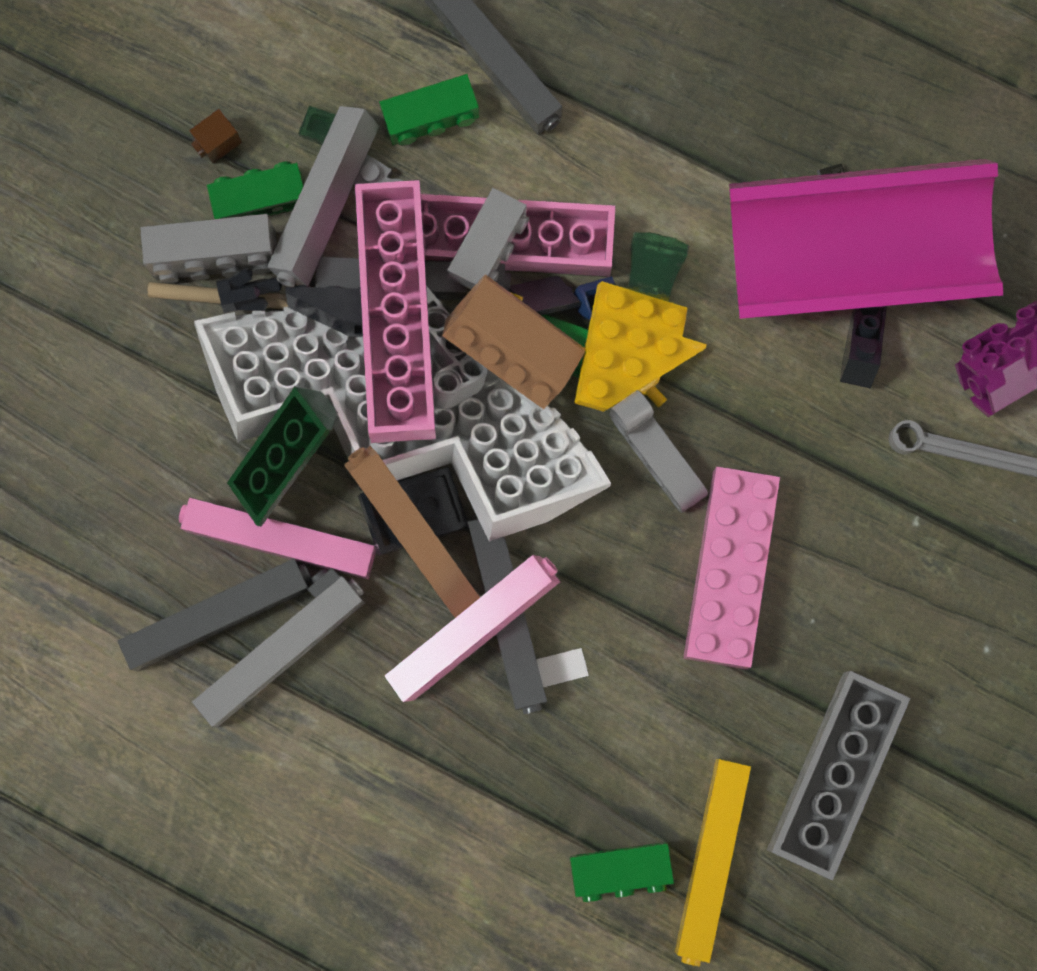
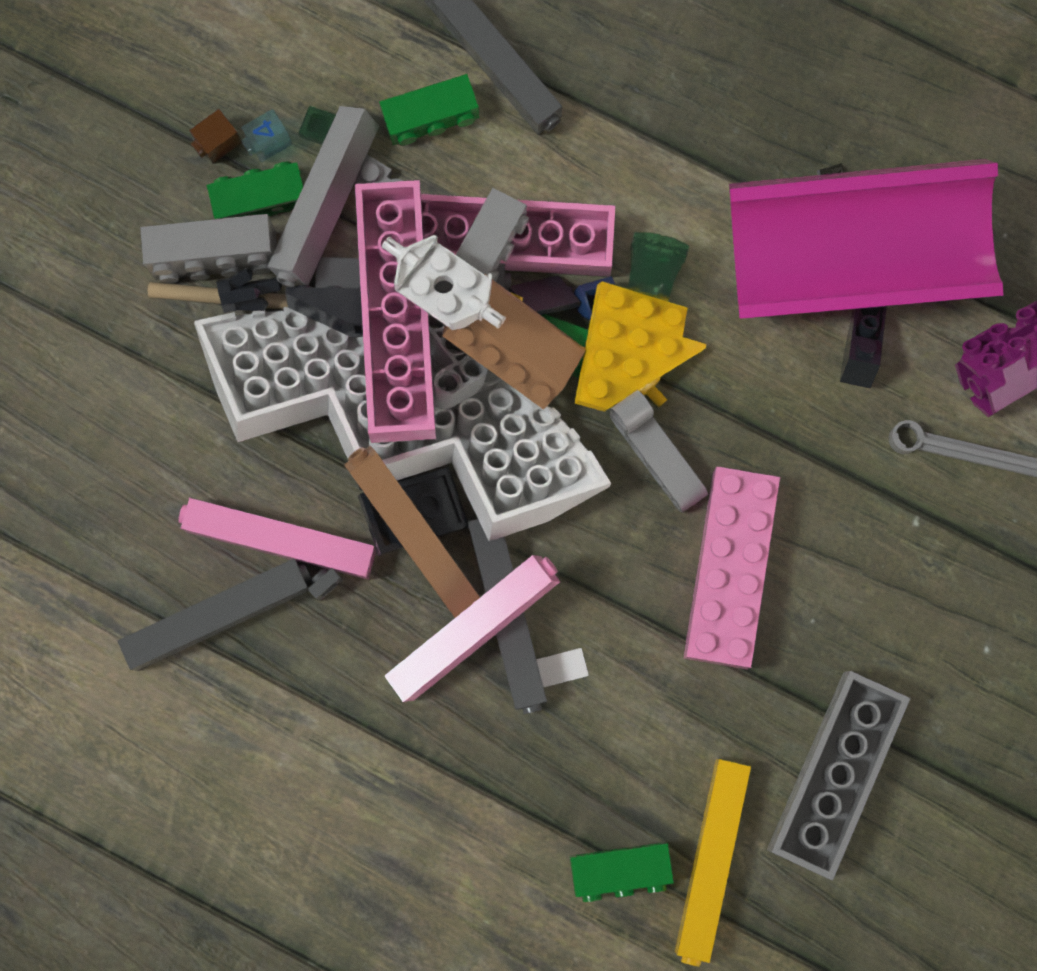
light grey brick [192,576,365,727] -> none
dark green slope [227,386,338,527] -> none
none -> clear light blue brick [241,109,292,162]
none -> white plate [382,235,506,330]

